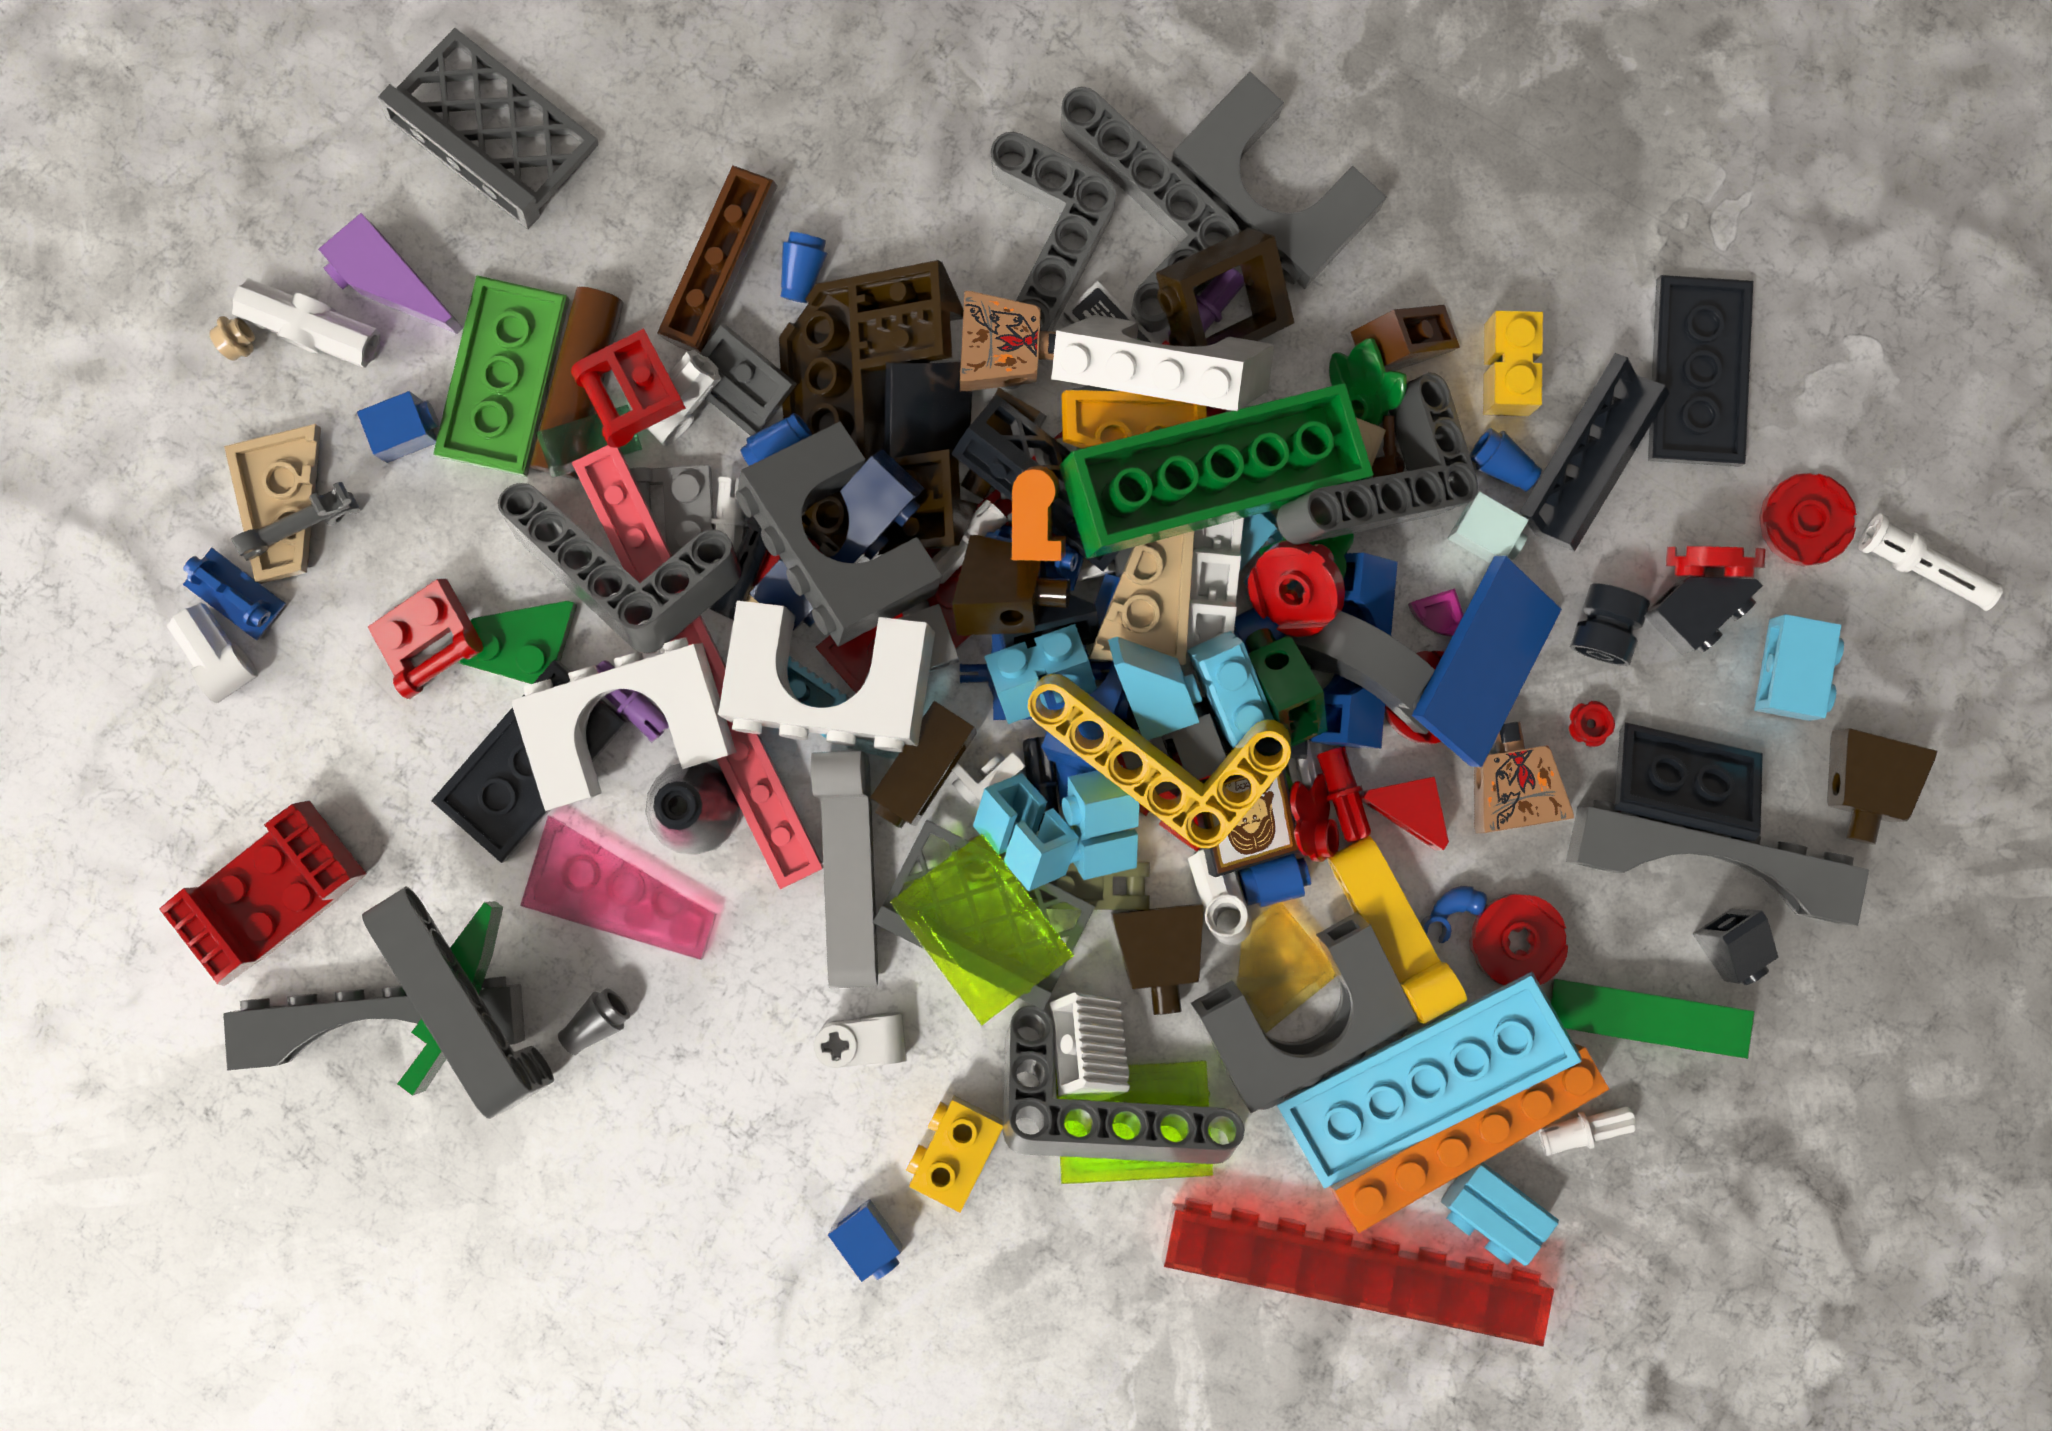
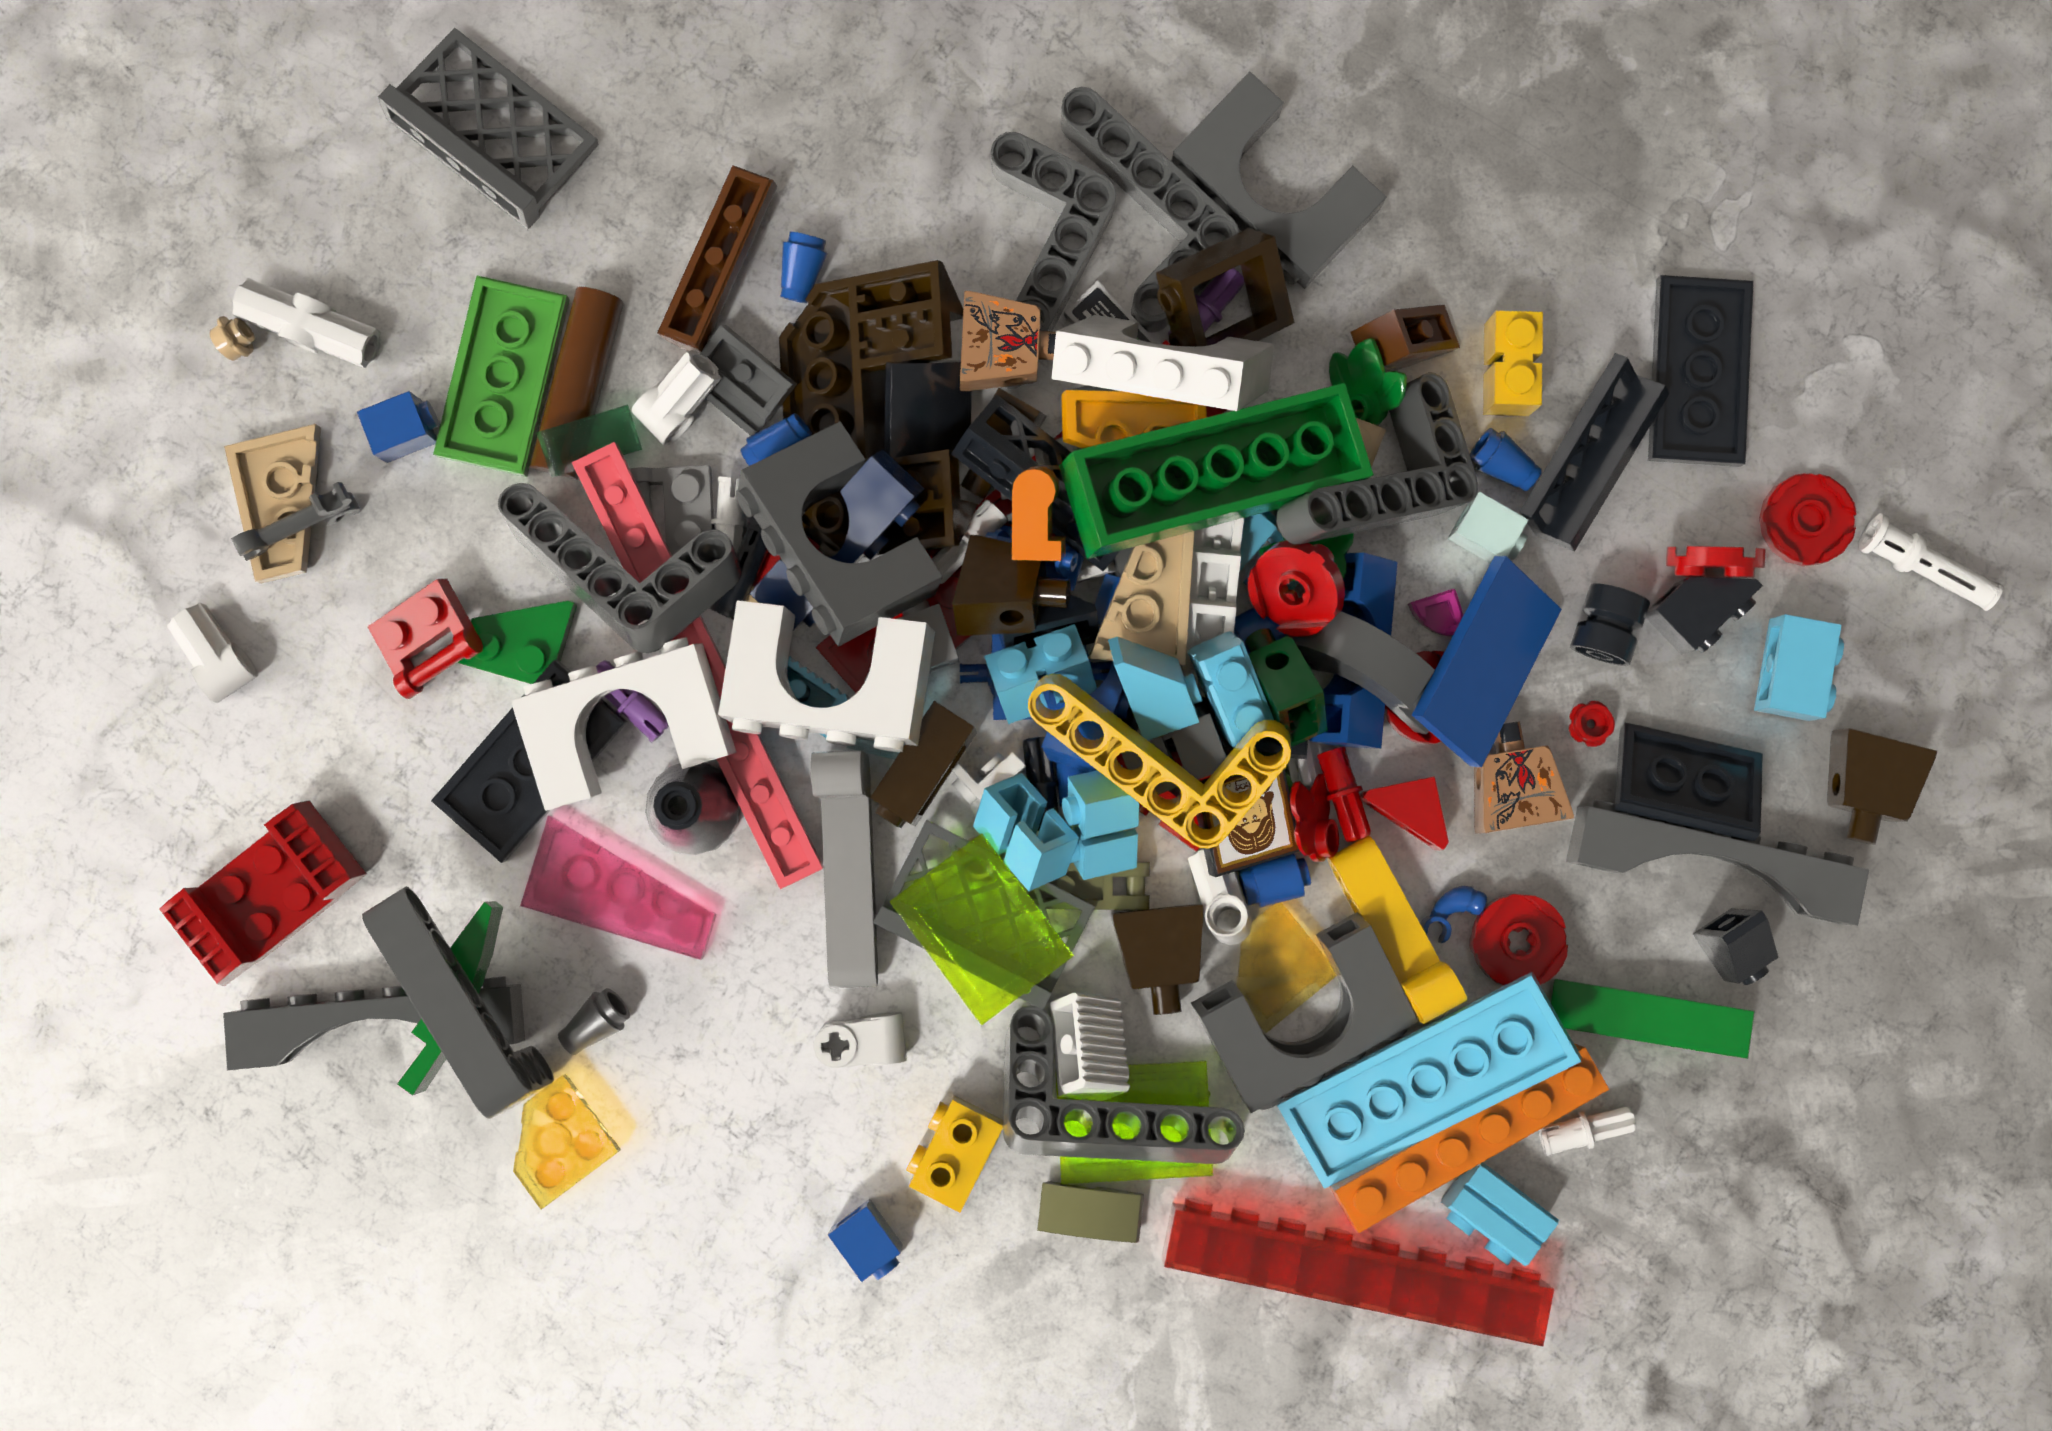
blue hinge [183,547,286,641] -> none
medium lavender slope [318,213,463,334] -> none
red plate [571,328,686,448] -> none
reddish brown hand [1372,415,1405,478] -> none
none -> clear yellow plate [513,1074,621,1210]
none -> olive slope [1037,1181,1144,1243]

